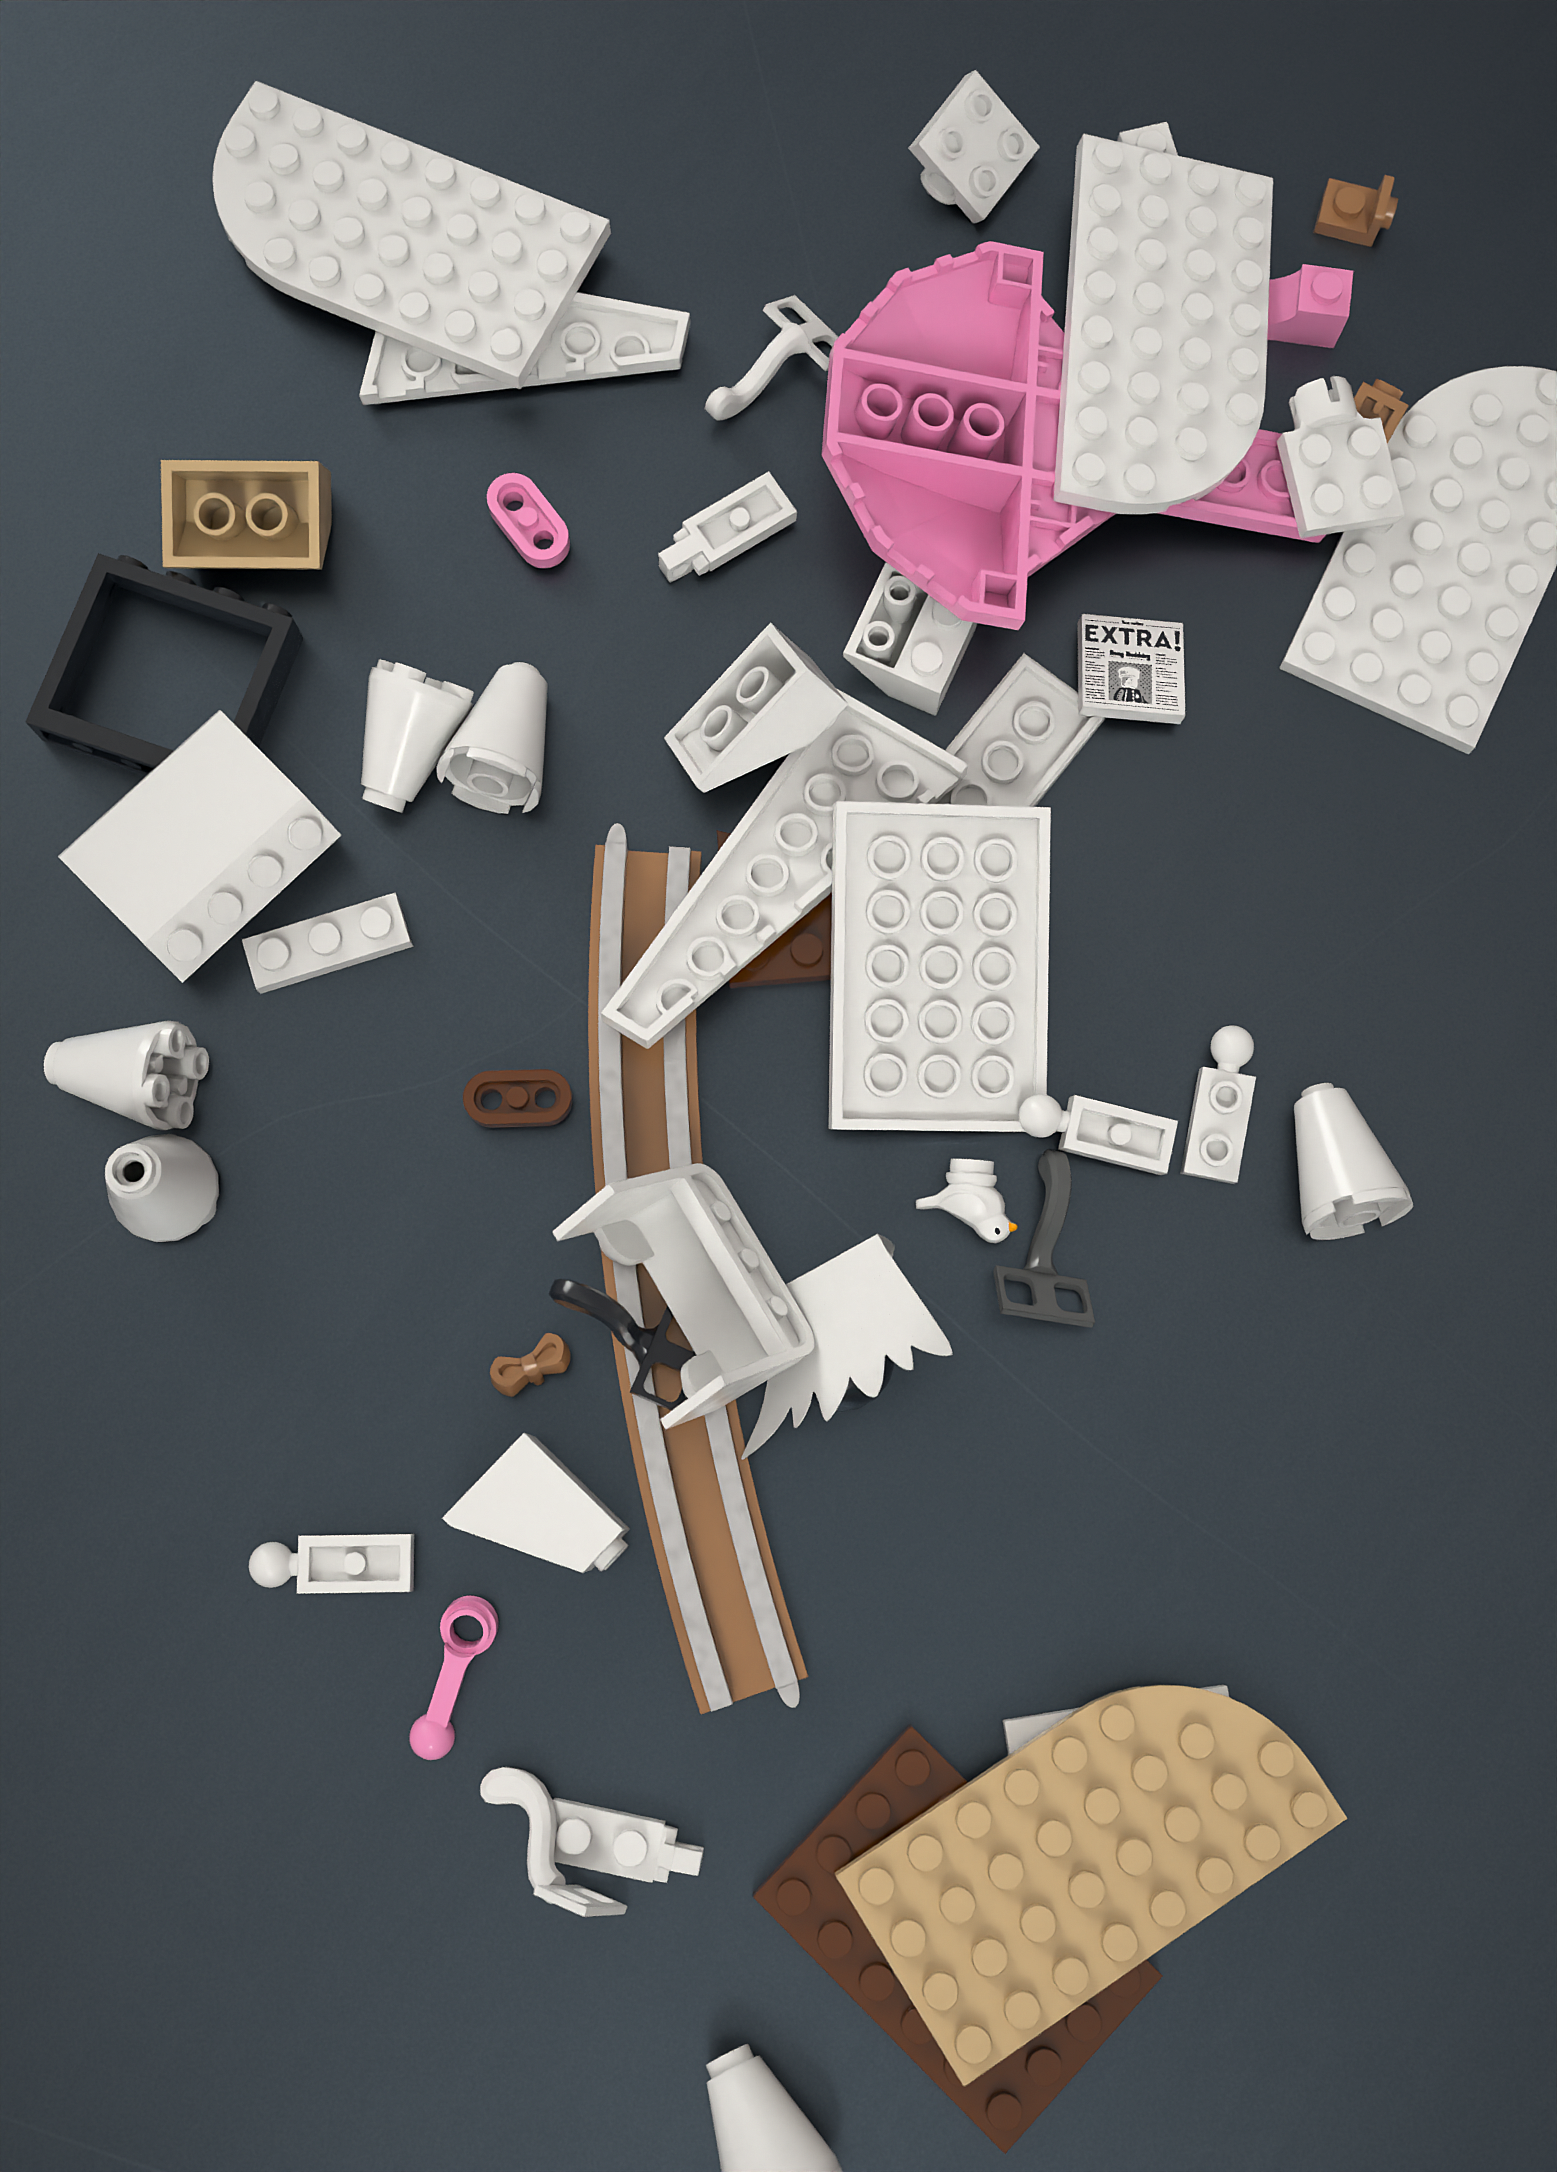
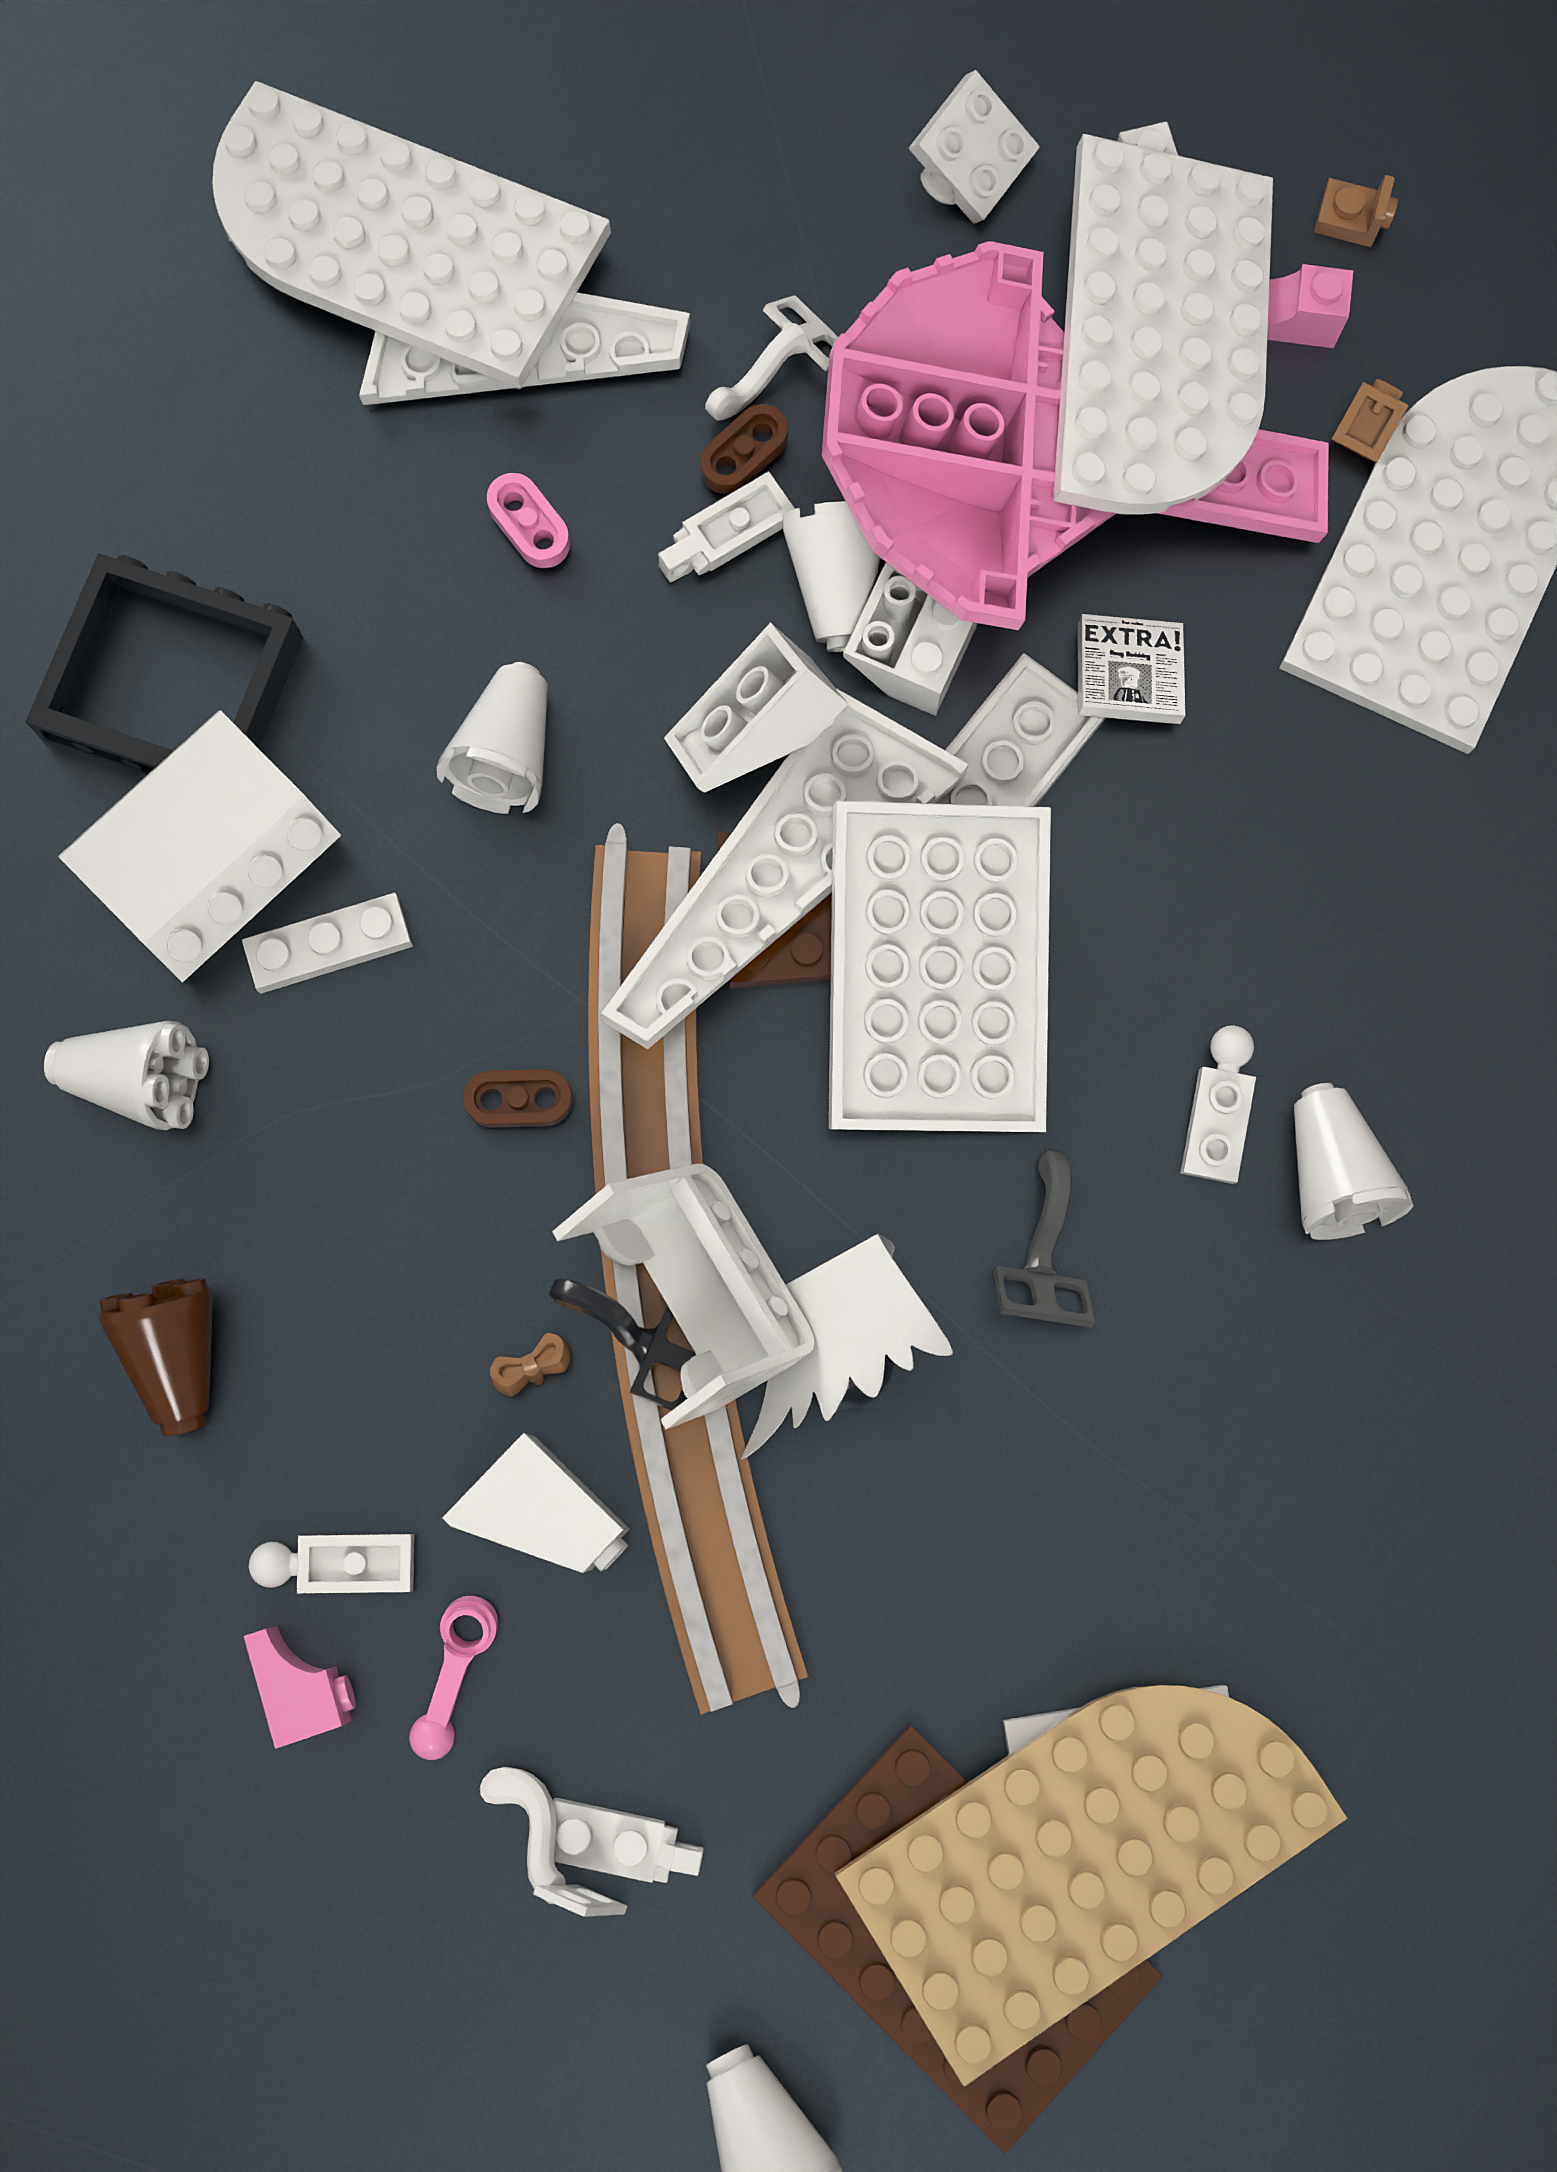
white cone [105,1134,219,1242] -> none
tan slope [161,460,332,570] -> none
white cone [361,659,474,813] -> none
white animal [916,1159,1018,1243] -> none
white plate [1019,1094,1178,1175] -> none
white plate [1276,376,1405,538] -> none
none -> reddish brown cone [98,1278,213,1436]
none -> bright pink arch [244,1626,356,1749]
none -> reddish brown plate [700,404,788,494]
none -> white cone [783,501,880,652]

